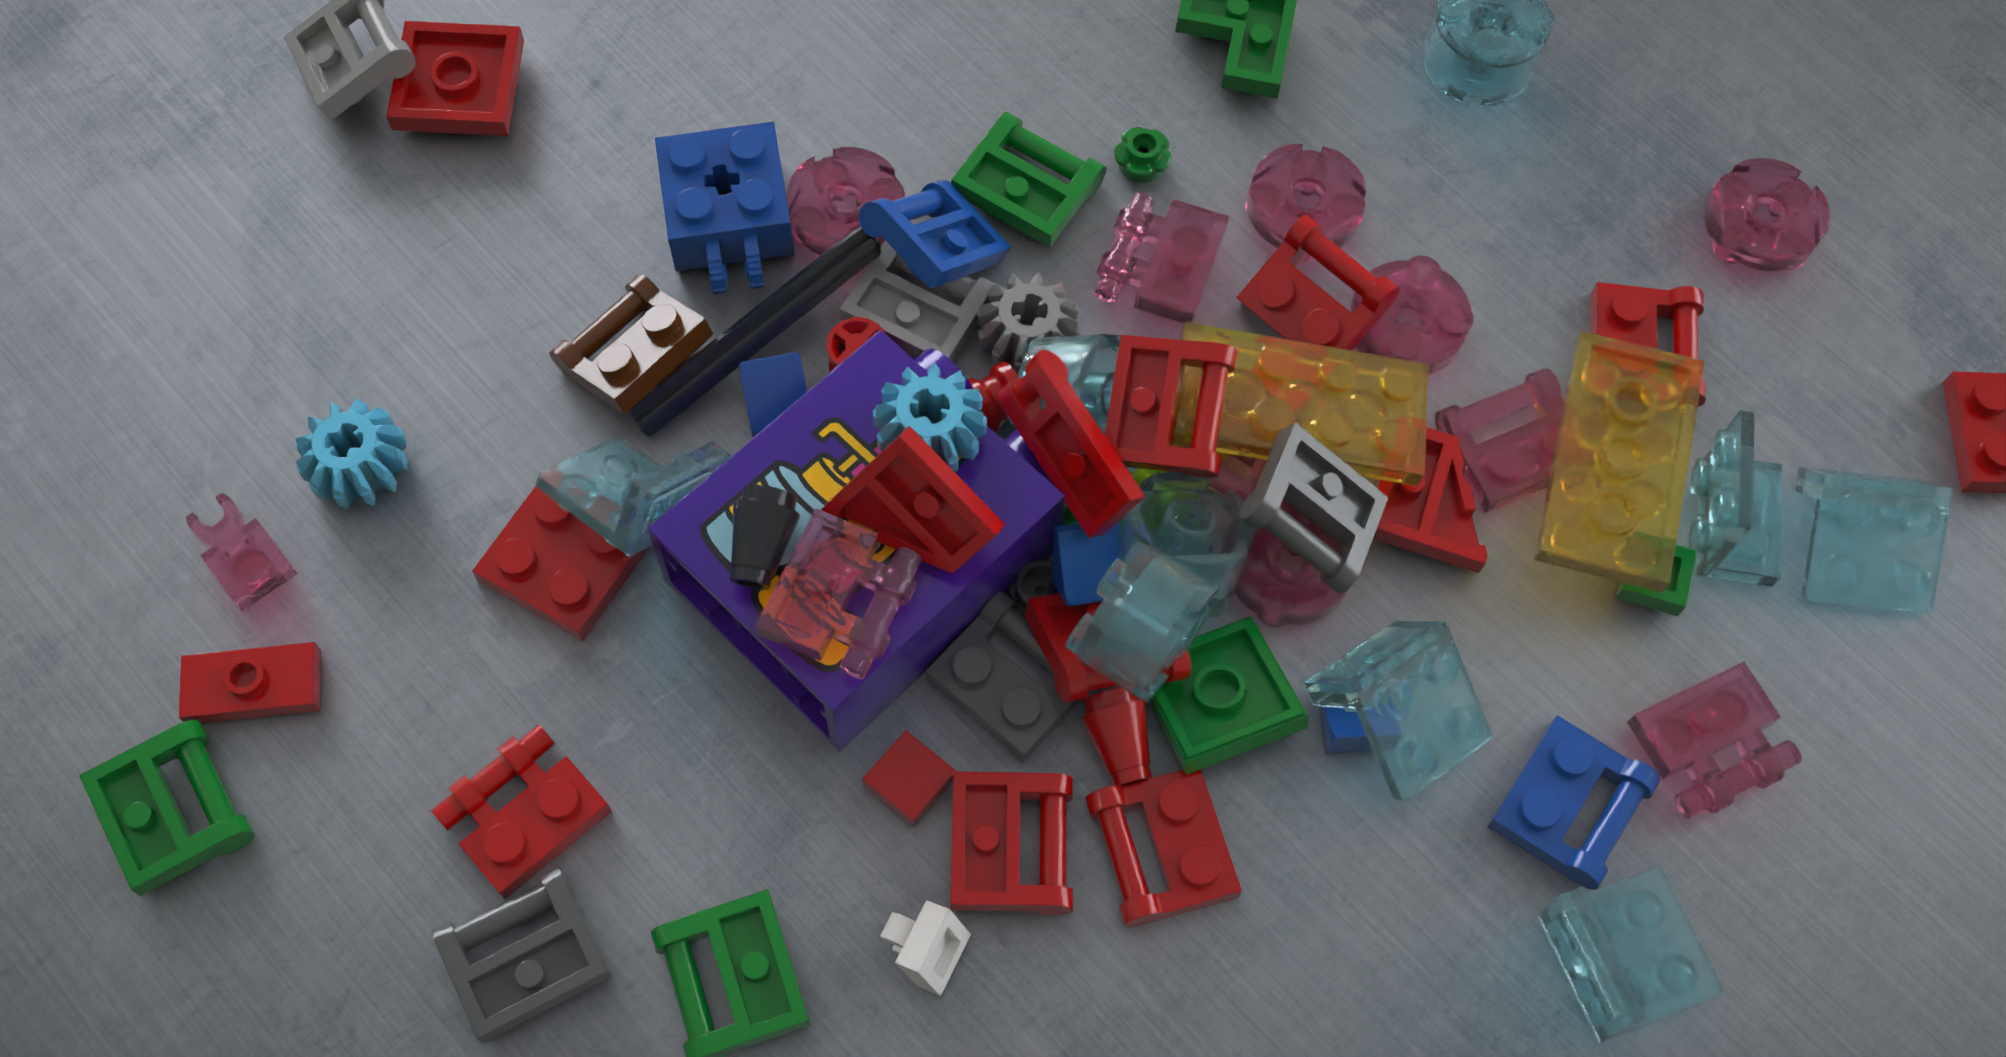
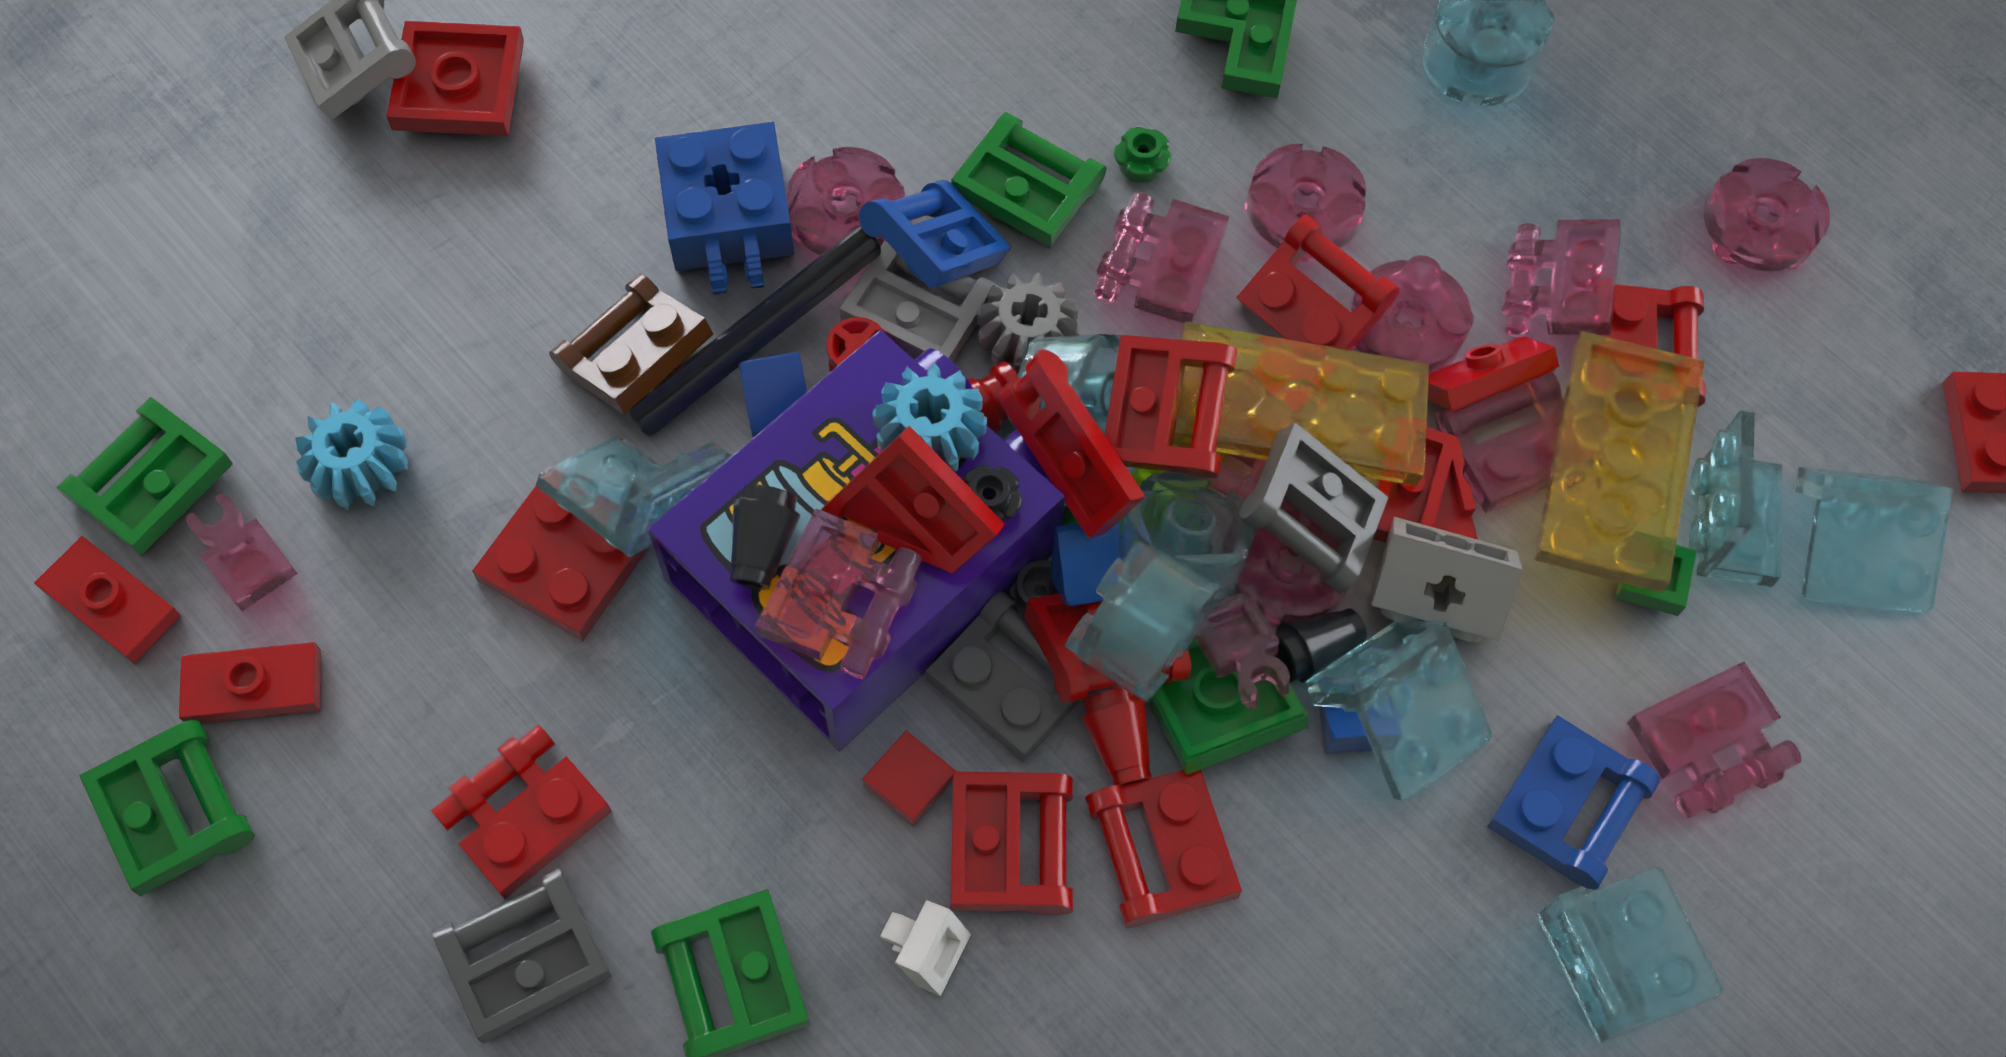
none -> red plate [34,536,181,664]
none -> green plate [56,397,233,556]
none -> black plate [963,465,1022,524]
none -> clear pink plate [1189,591,1290,709]
none -> black cone [1266,608,1367,683]
none -> light grey brick [1371,516,1523,642]
none -> red plate [1418,336,1559,412]
none -> clear pink plate [1501,219,1621,337]

